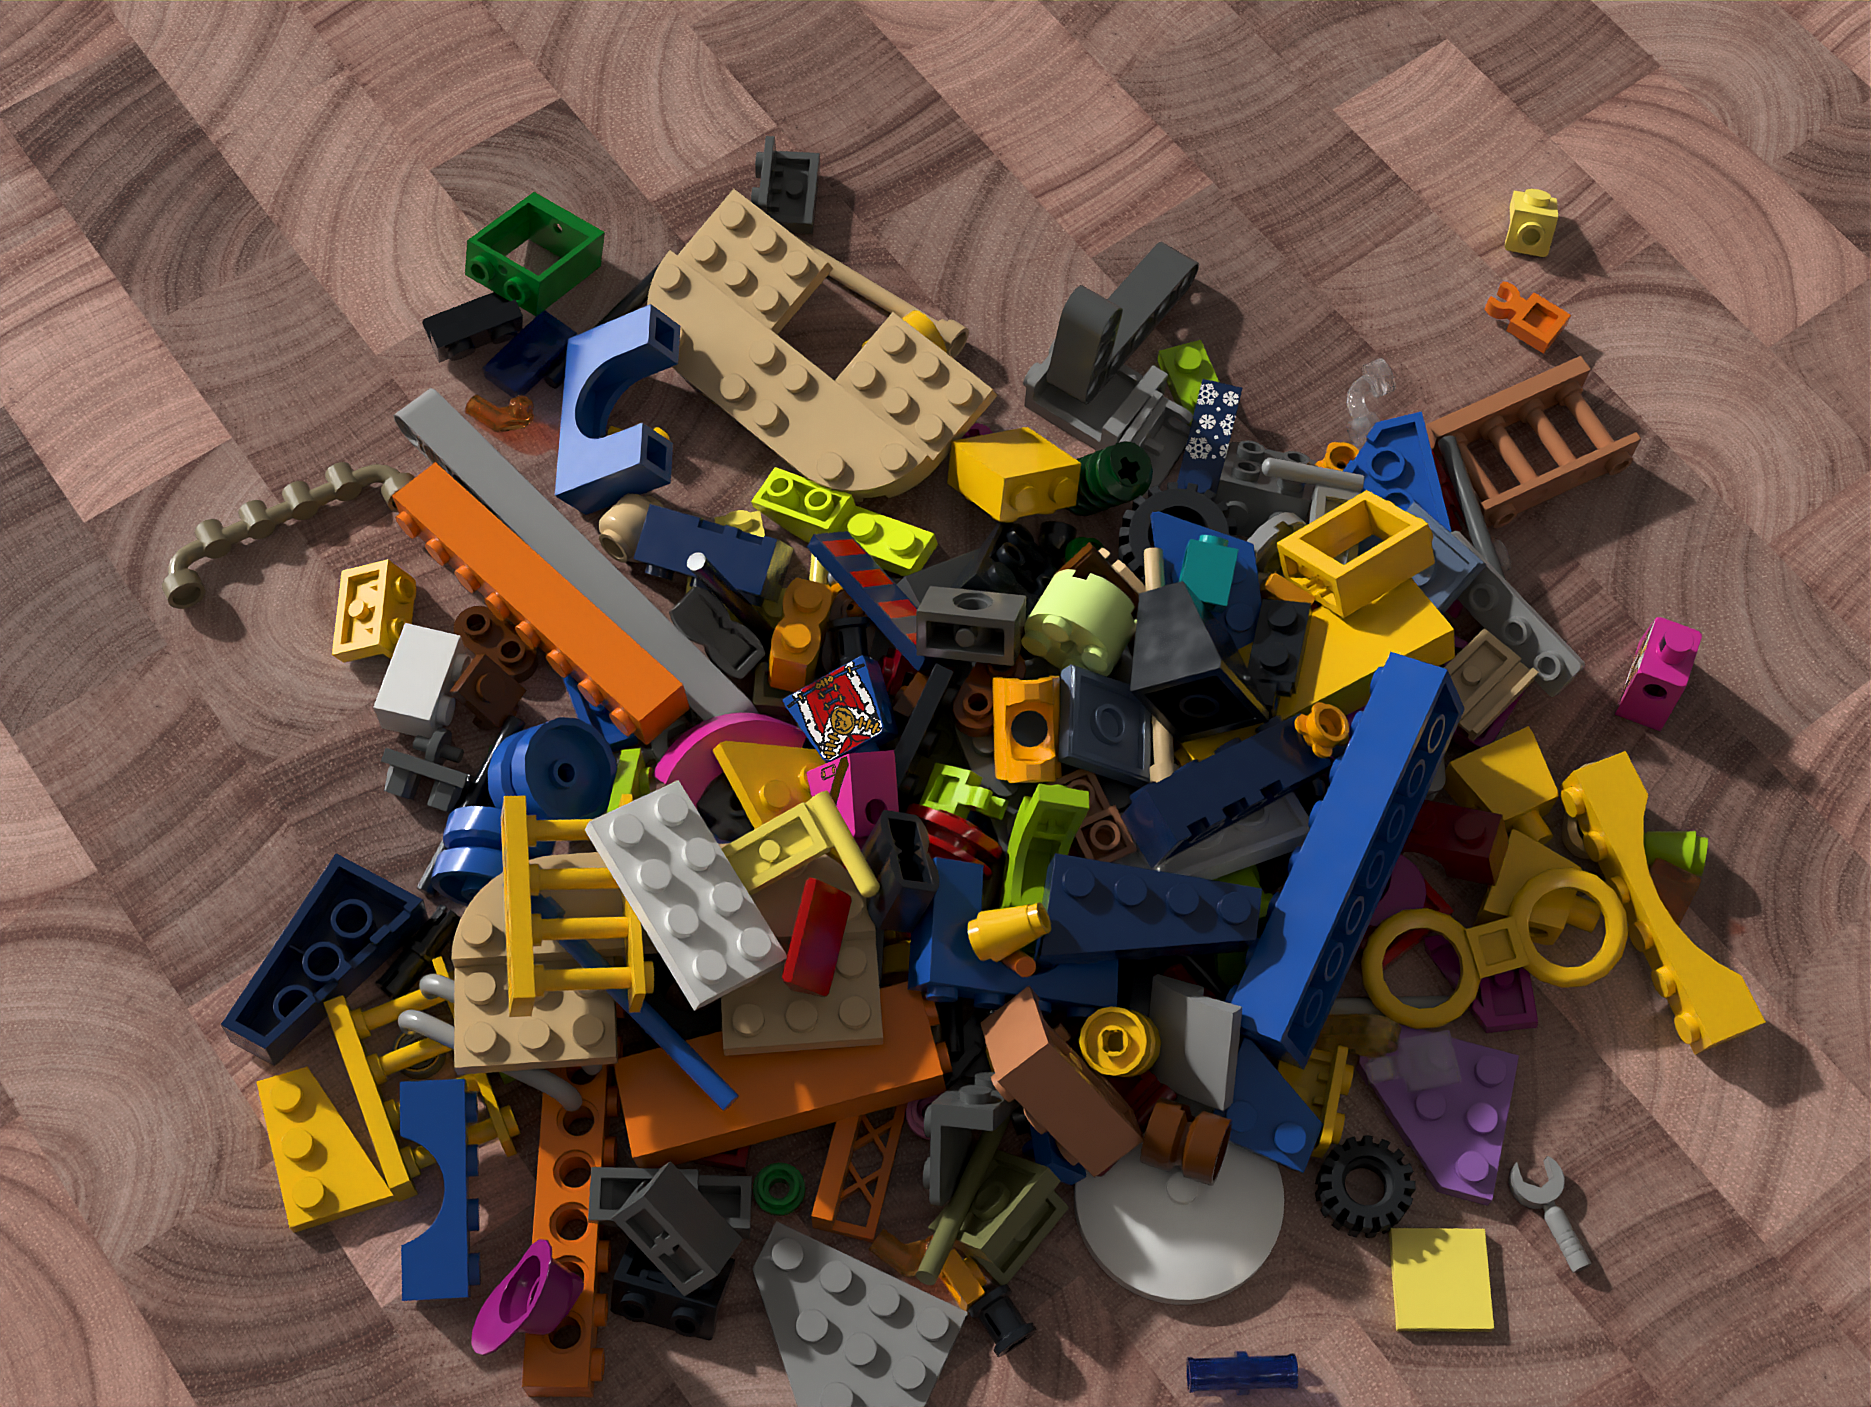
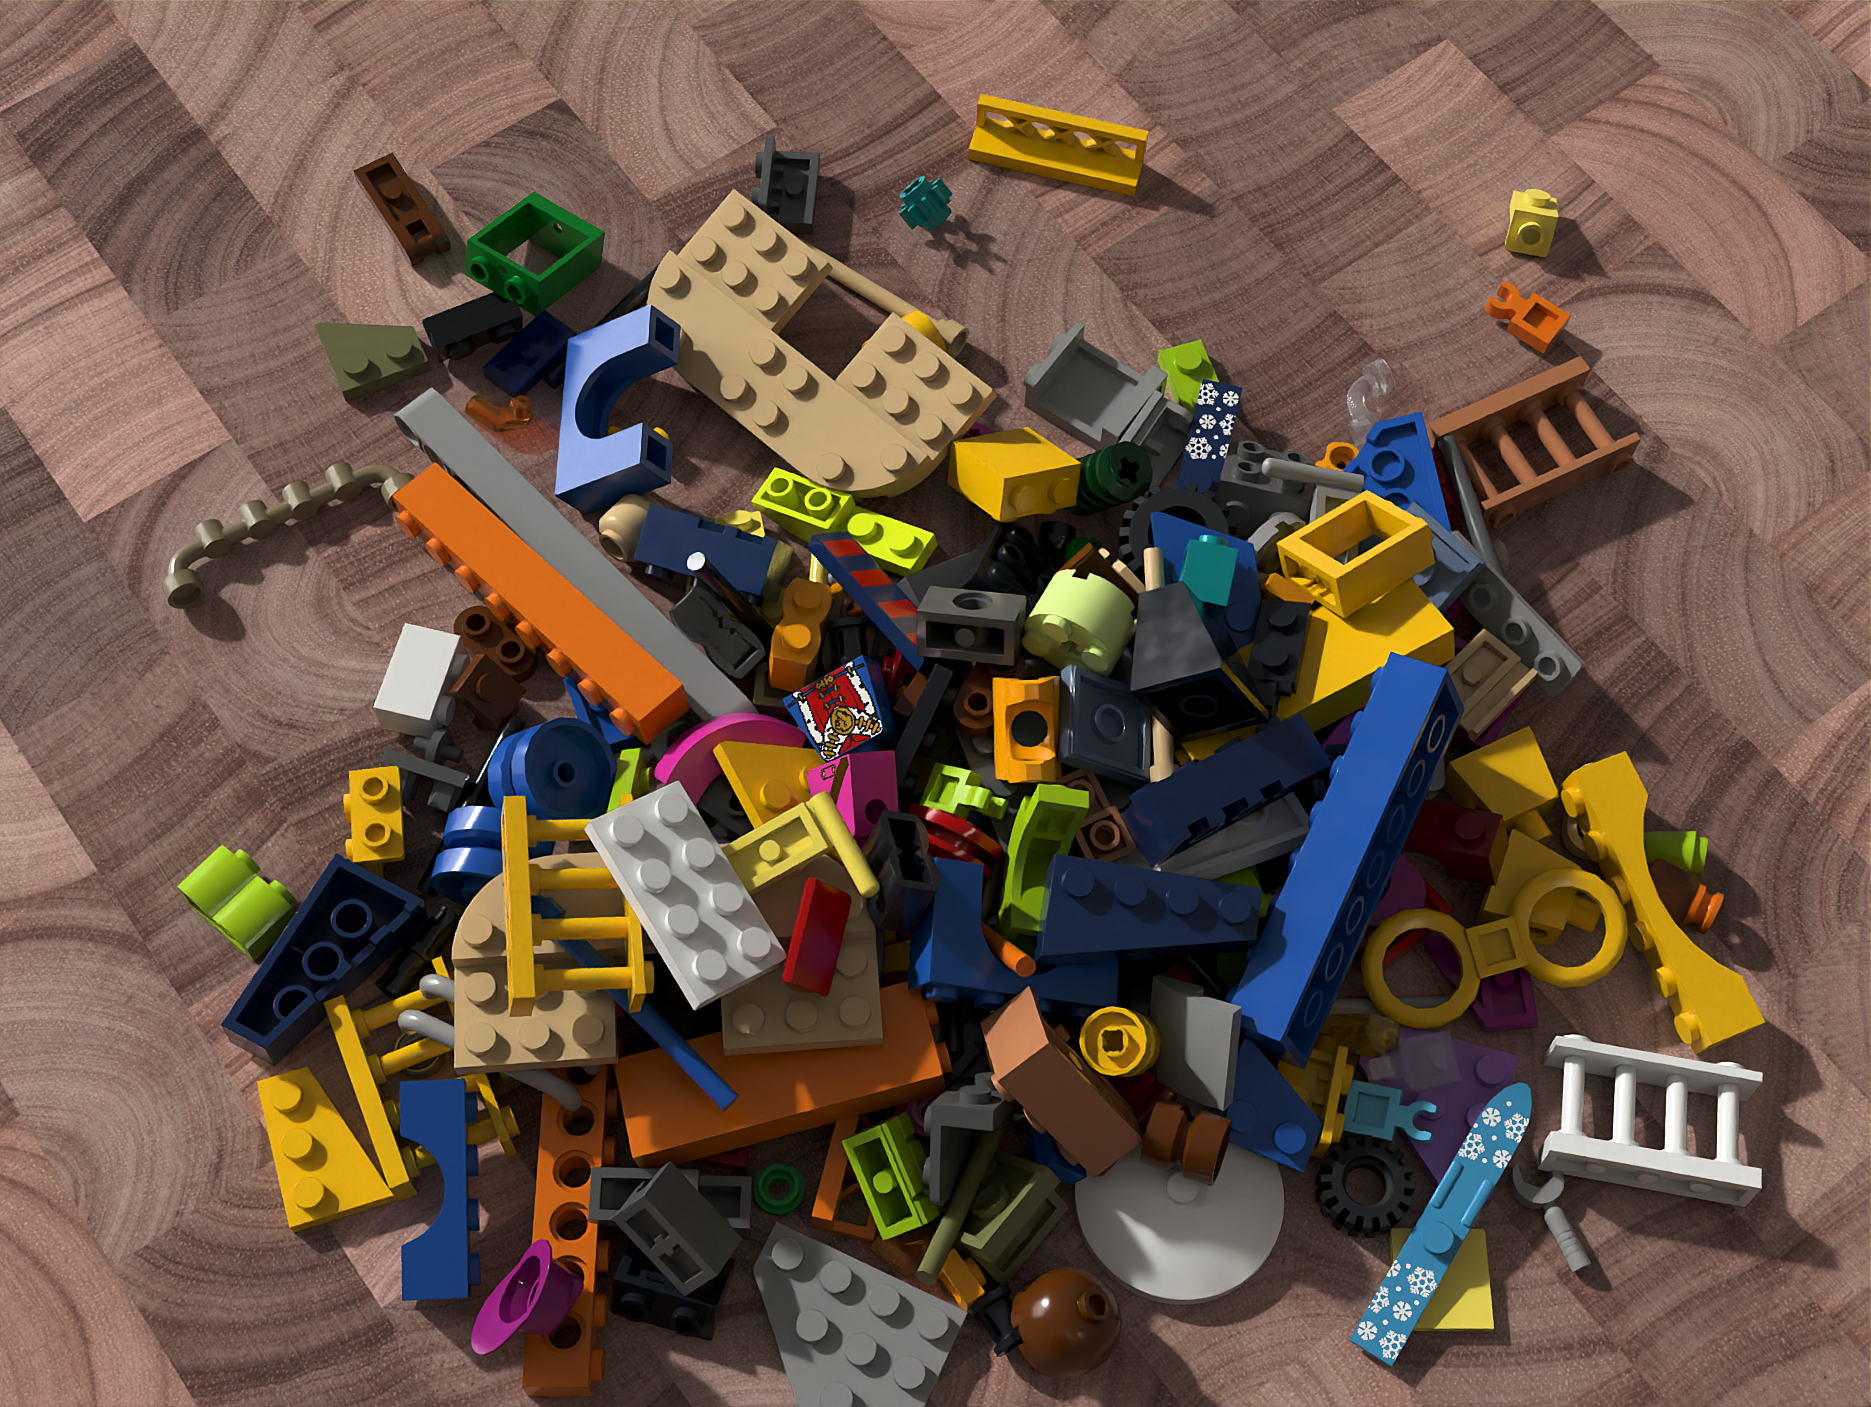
yellow bracket [332,559,416,663] -> none
yellow cone [968,902,1051,962] -> none
dark grey beam [1047,242,1200,405] -> none
clear blue pin [1186,1351,1299,1396] -> none
light orange plate [1295,702,1349,758] -> none
dark pink torso [1615,617,1702,731] -> none
none -> lime brick [177,845,296,961]
none -> olive wing [314,323,431,401]
none -> yellow bracket [343,766,405,878]
none -> reddish brown plate [354,152,451,267]
none -> lime brick [842,1111,947,1240]
none -> teal gear [898,176,953,231]
none -> yellow fence [968,94,1149,197]
none -> reddish brown cylinder [1011,1267,1122,1381]
none -> medium azure plate [1342,1079,1438,1144]
none -> dark azure piece [1349,1082,1532,1367]
none -> white fence [1537,1034,1763,1207]
none -> orange bush [1680,884,1724,934]

